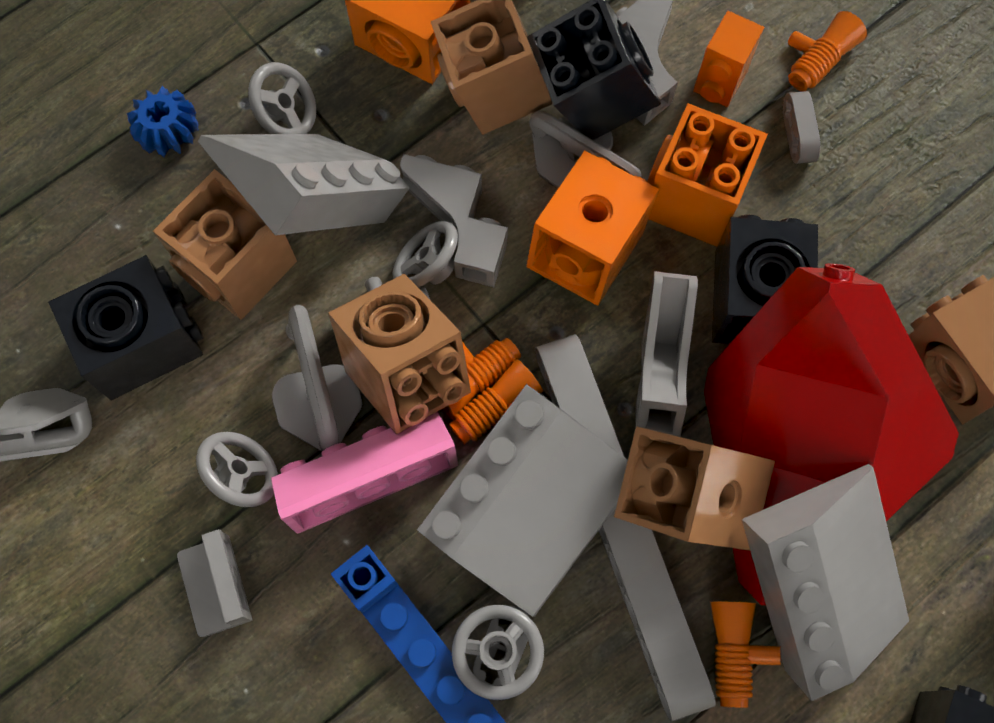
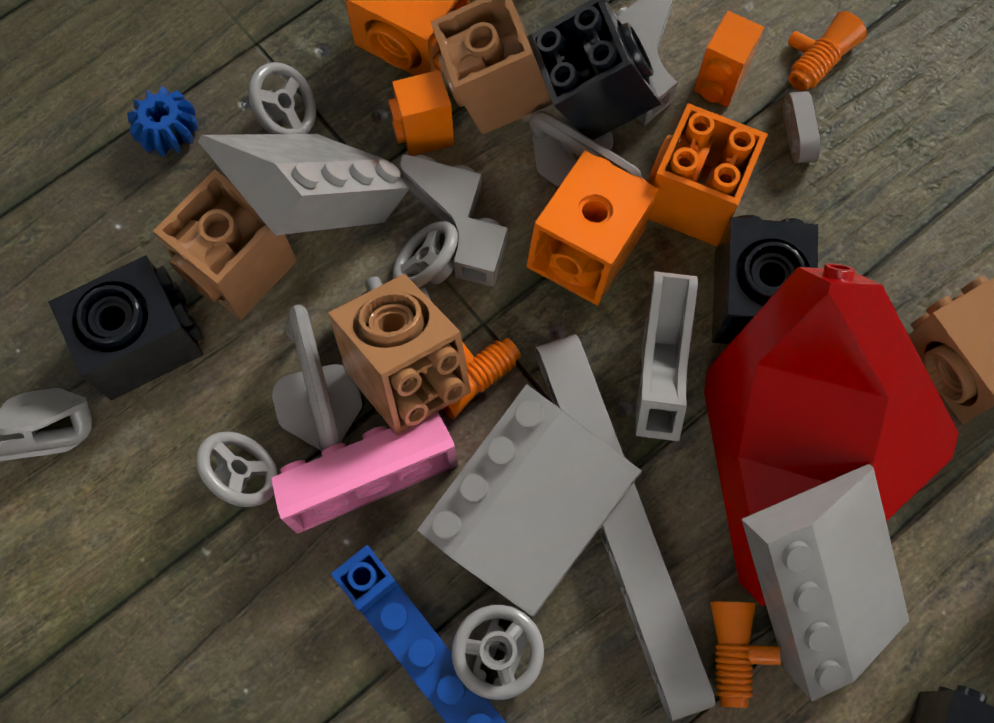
light grey panel [177,529,253,637] -> none
orange piece [448,359,543,445] -> none
medium nougat brick [614,426,775,550] -> none
none -> orange brick [388,70,454,156]

